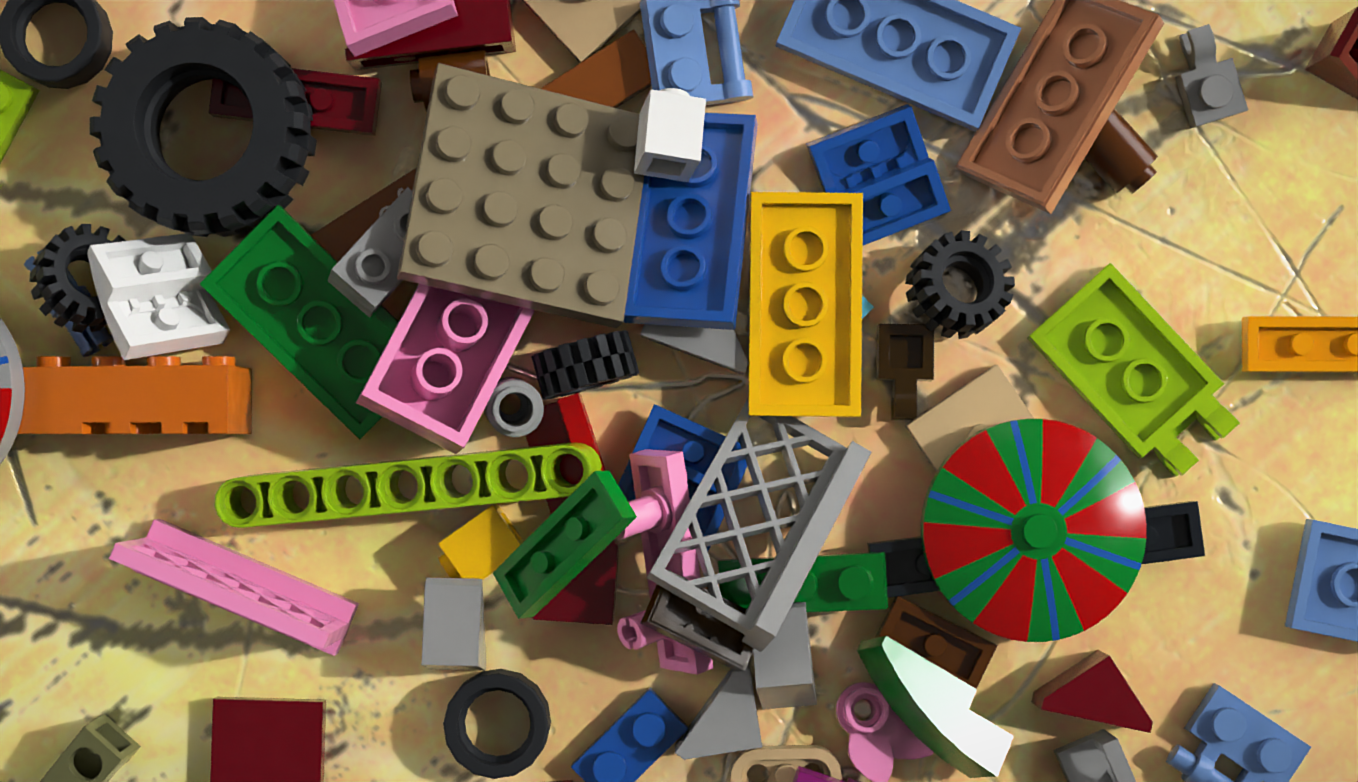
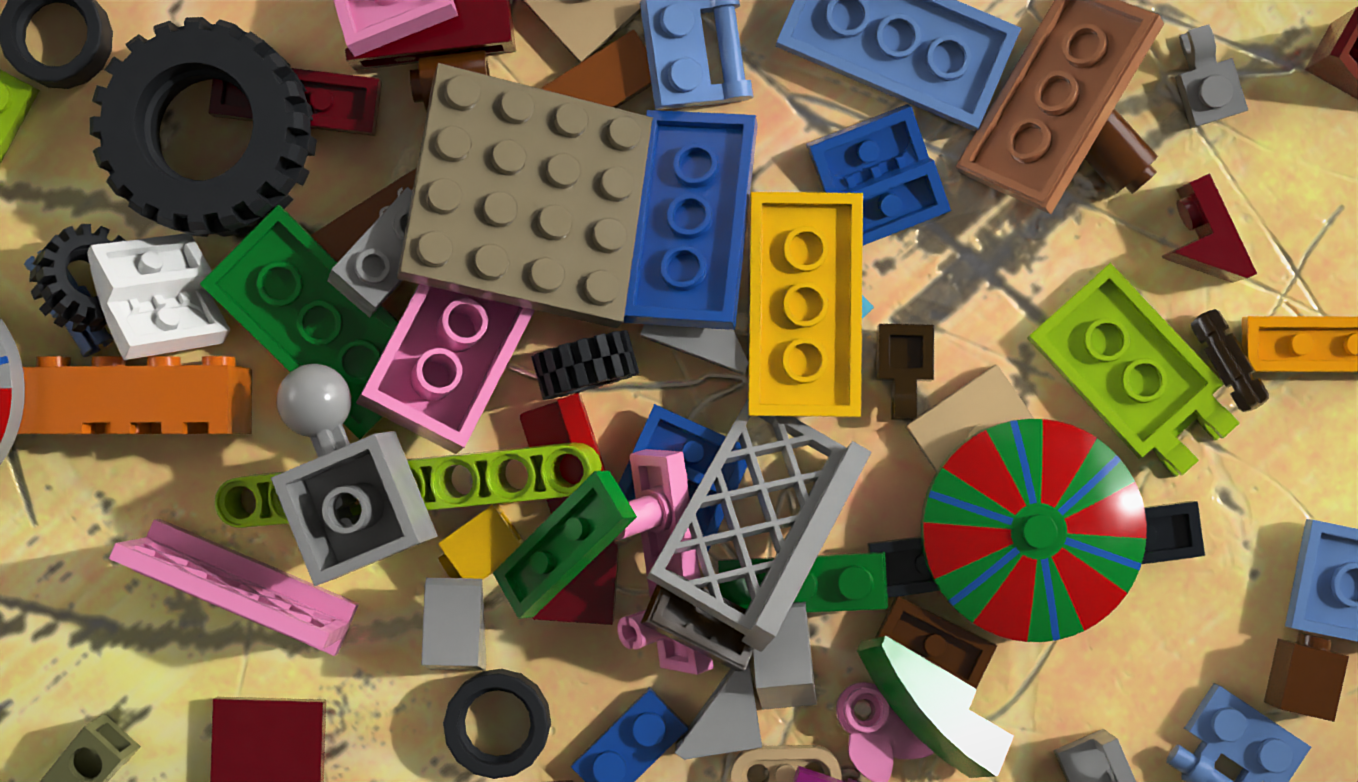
light grey head [484,377,544,437] -> none
white brick [634,88,706,182] -> none
black tyre [905,230,1015,339] -> none
dark red slope [1031,650,1153,733] -> none
none -> light grey brick [271,364,438,586]
none -> dark red slope [1162,173,1257,283]
none -> dark brown axle [1191,309,1269,412]
none -> reddish brown brick [1264,632,1349,722]

